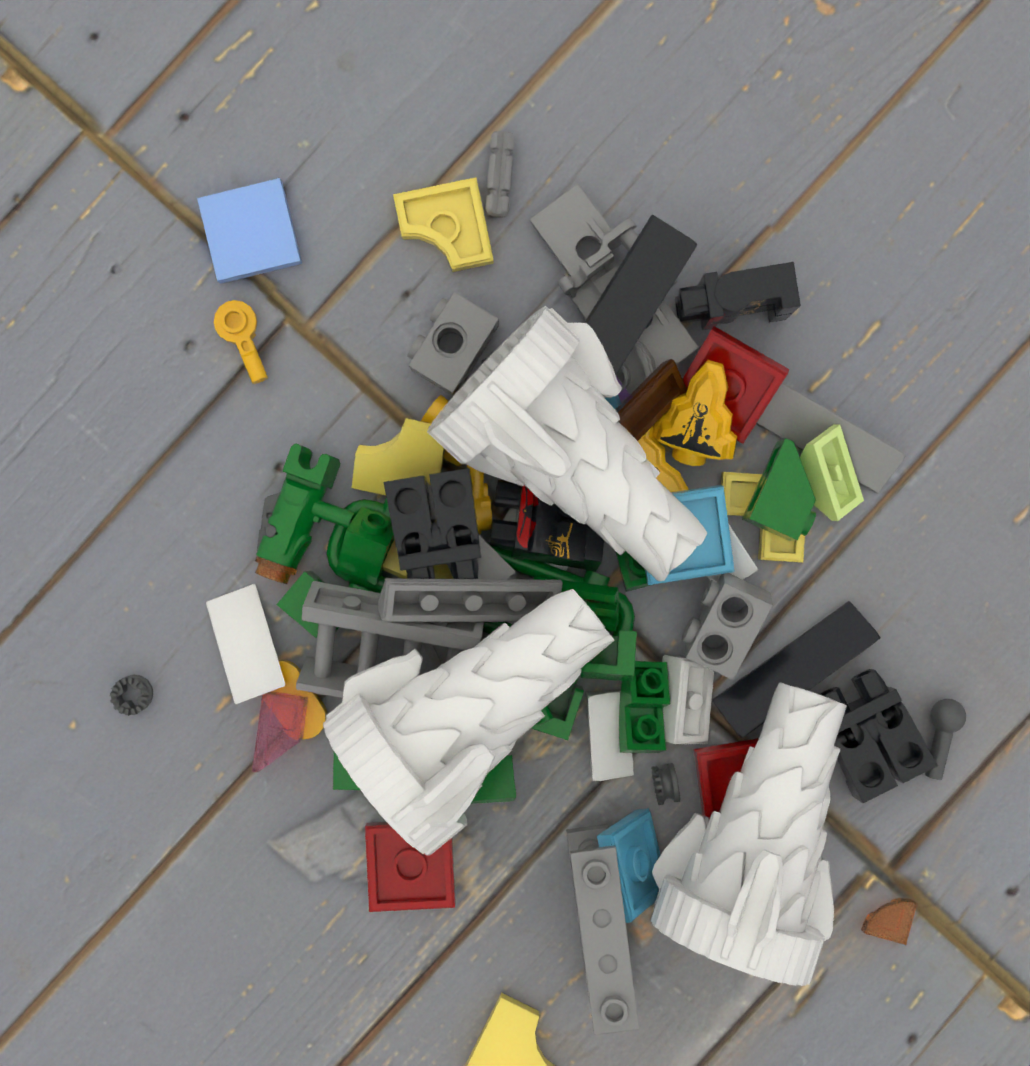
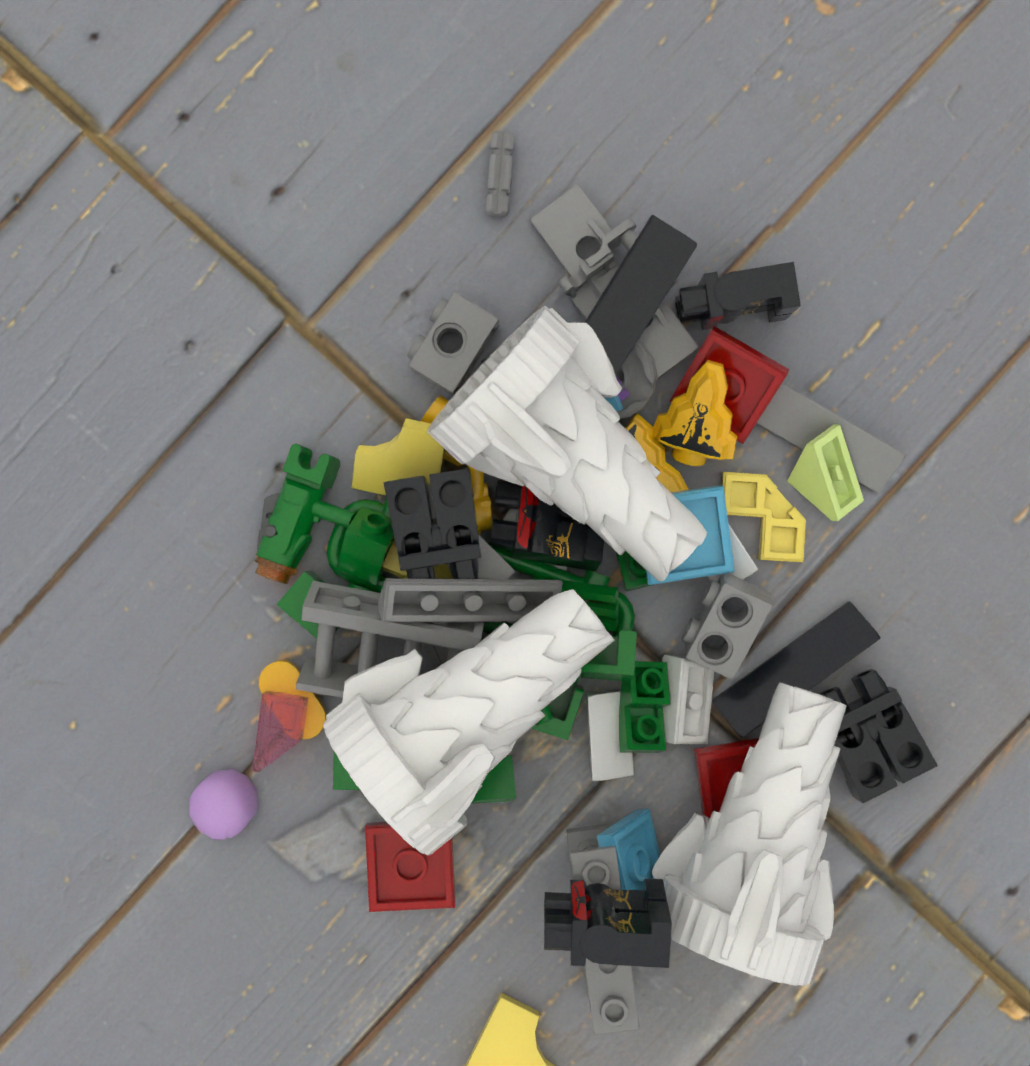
dark grey bush [110,674,153,716] -> none
light blue tile [197,178,302,284] -> none
white sticker [206,584,286,704] -> none
yellow plate [214,300,268,384] -> none
light yellow tile [393,177,494,272] -> none
reddish brown tile [615,359,687,441] -> none
dark grey bush [651,763,680,805] -> none
green slope [742,438,816,541] -> none
clear orange tile [861,898,917,945] -> none
dark grey bar [925,699,966,780] -> none
none -> lavender hair [189,769,259,840]
none -> black hips [544,879,672,968]

